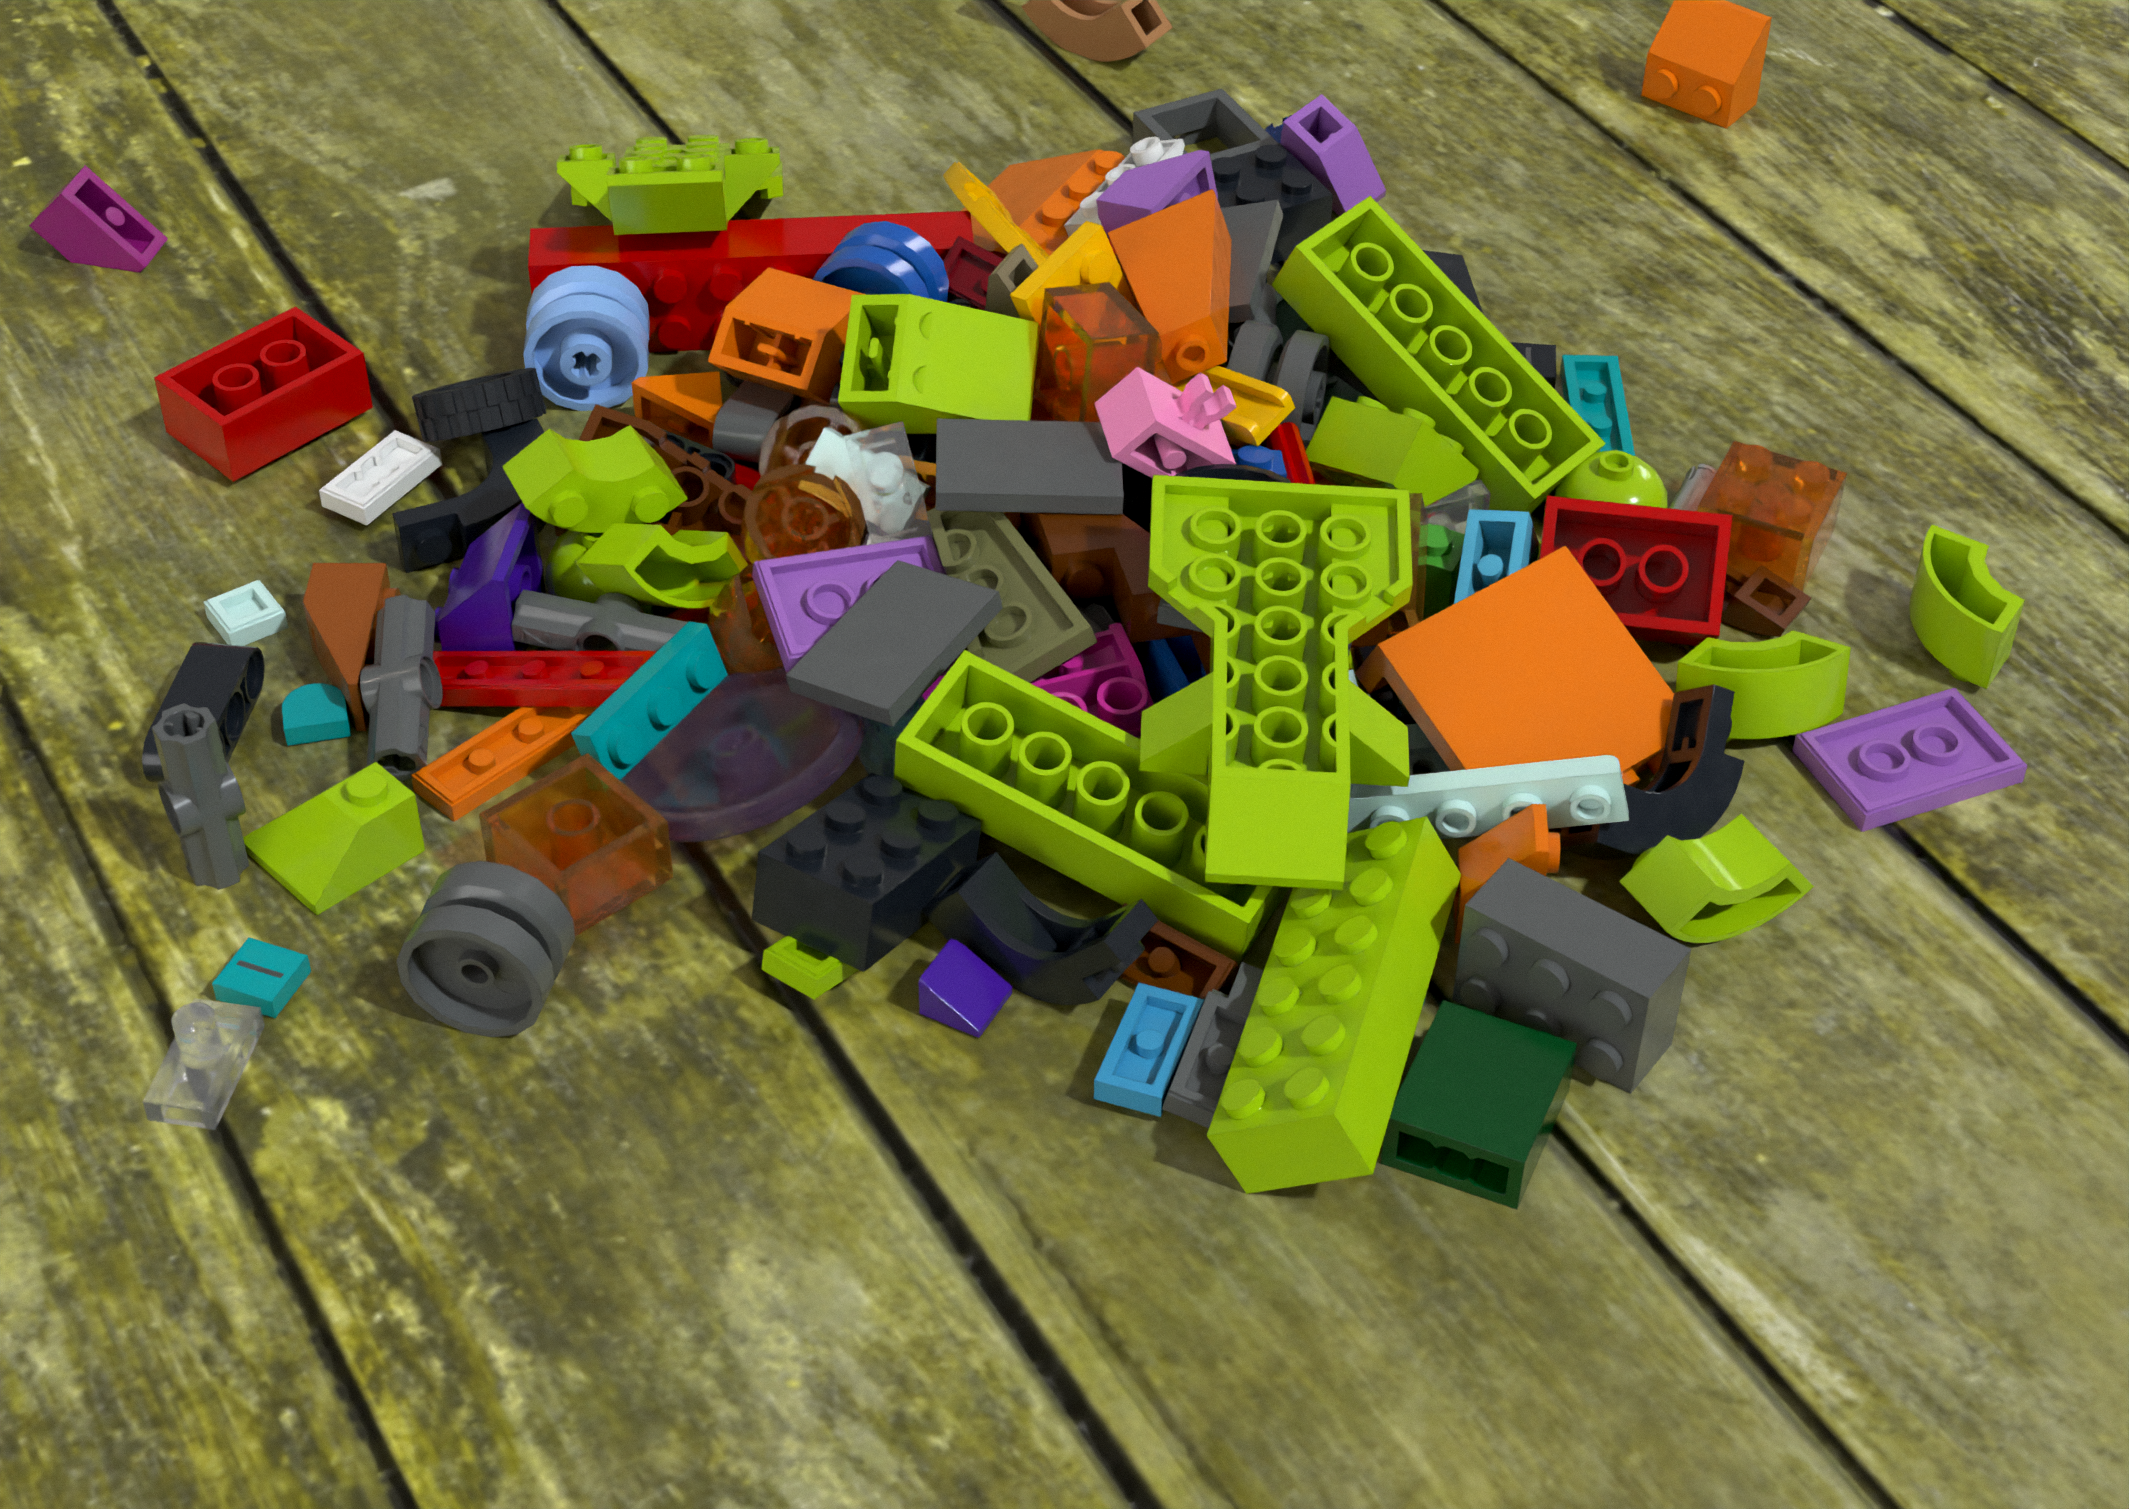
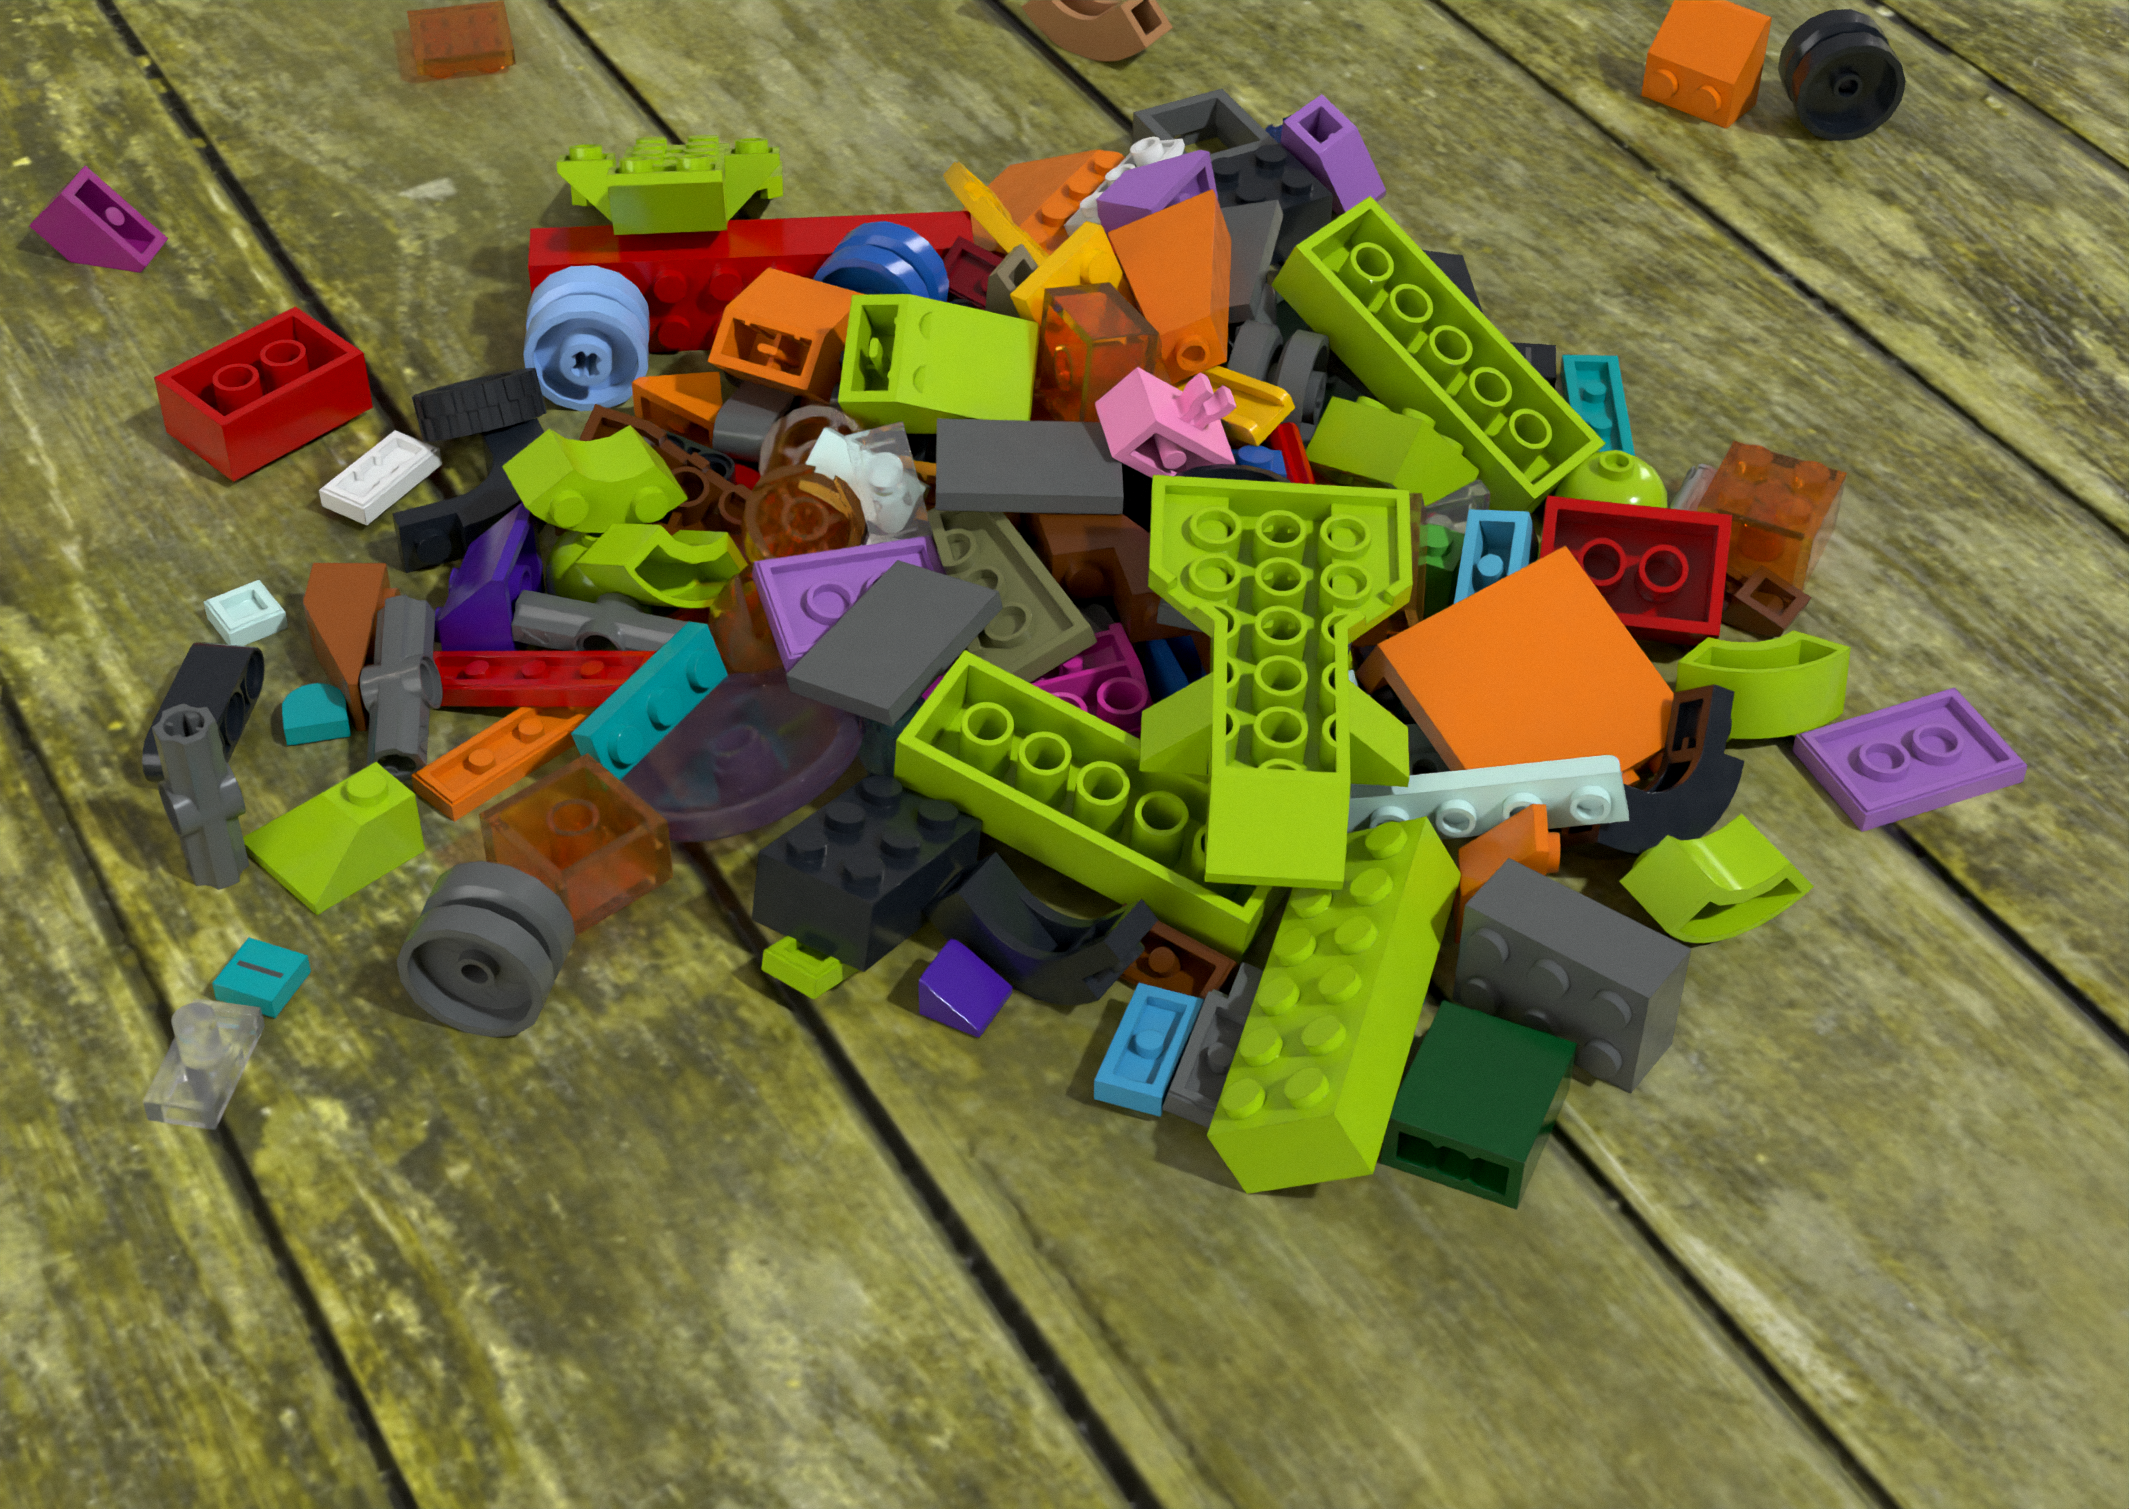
lime brick [1909,524,2025,689] -> none
none -> clear orange tile [407,0,516,78]
none -> black wheel [1778,9,1906,141]

